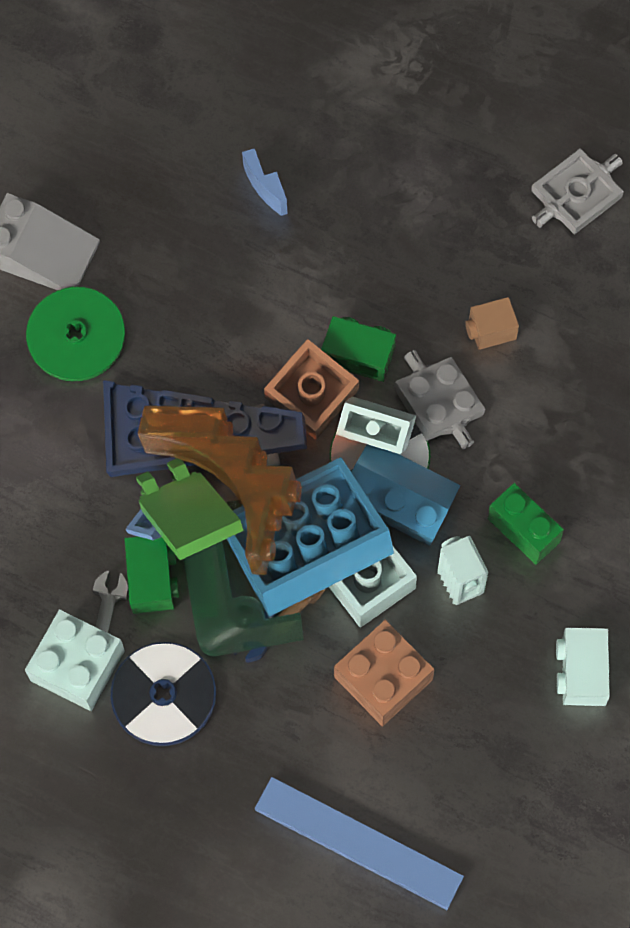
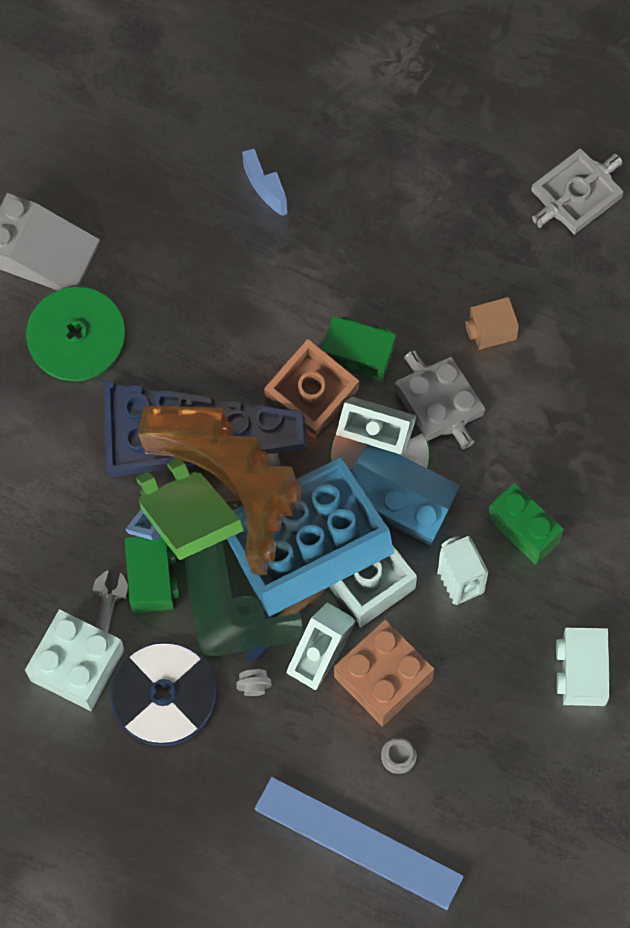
none -> light grey plate [236,669,272,696]
none -> light aqua slope [286,602,357,690]
none -> light grey plate [381,738,417,774]

